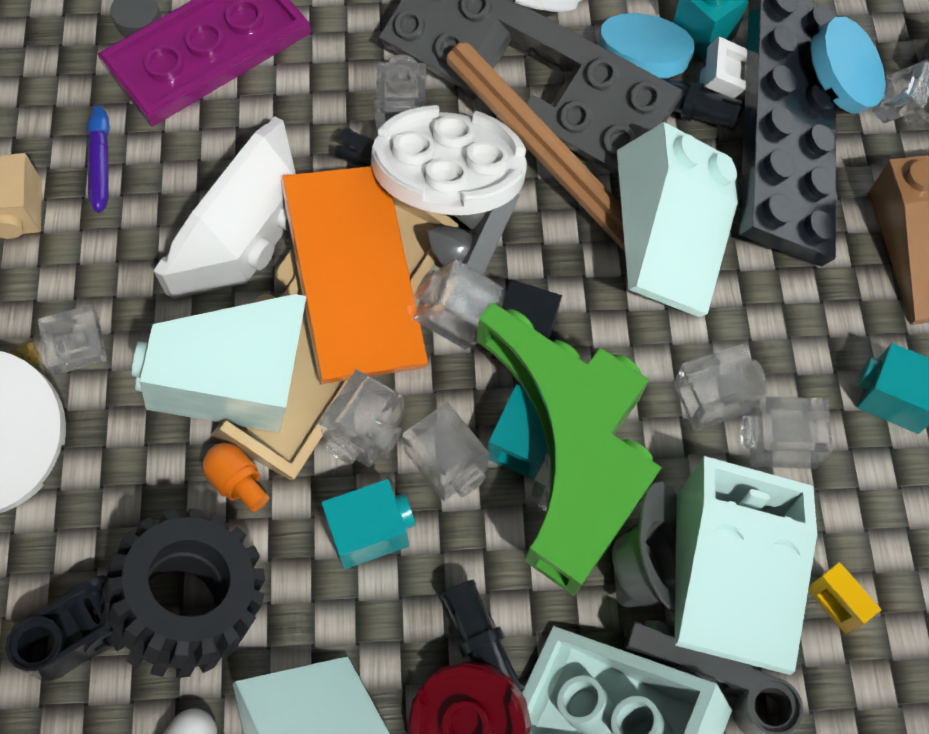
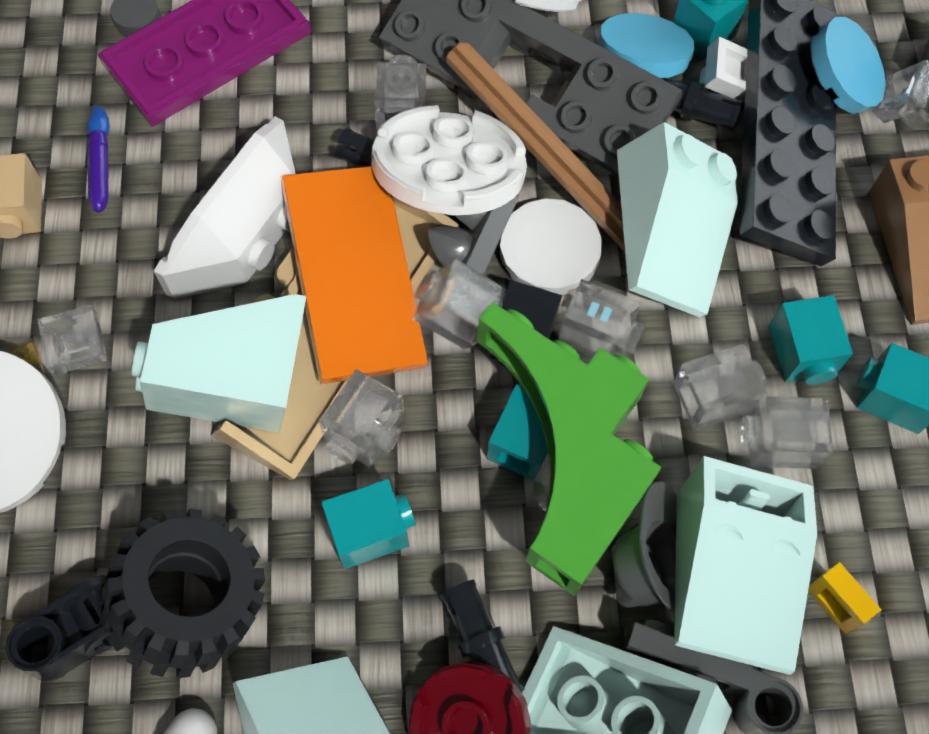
orange cylinder [202,443,269,512] -> none
clear brick [402,402,489,502] -> none
none -> white tile [499,198,602,295]
none -> clear brick [558,279,645,359]
none -> teal brick [768,295,853,385]

